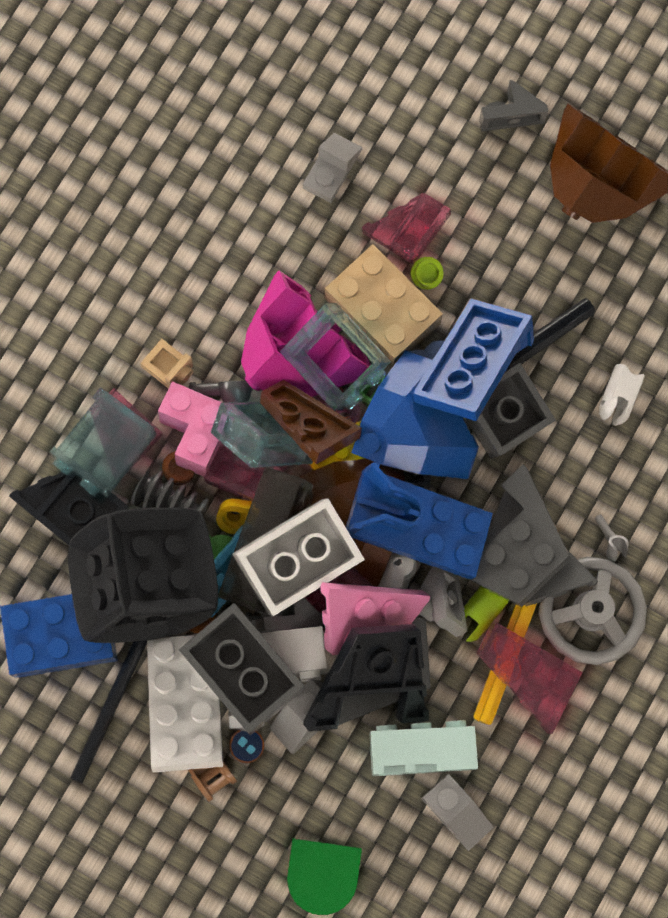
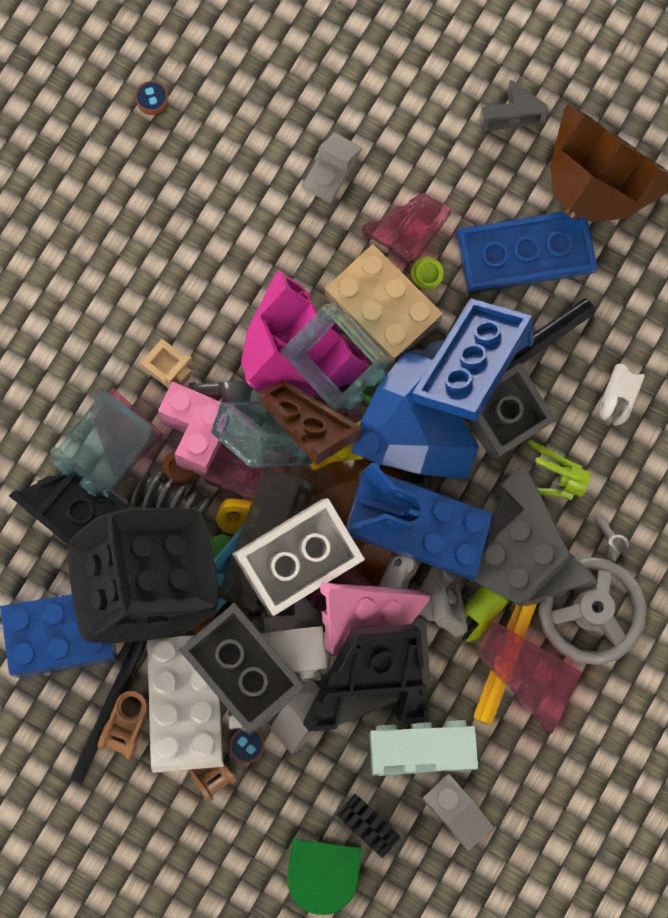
none -> medium nougat piece [97,691,149,761]
none -> tile [135,81,169,115]
none -> black tyre [336,794,401,859]
none -> blue tile [456,211,598,294]
none -> lime plant [527,439,591,501]

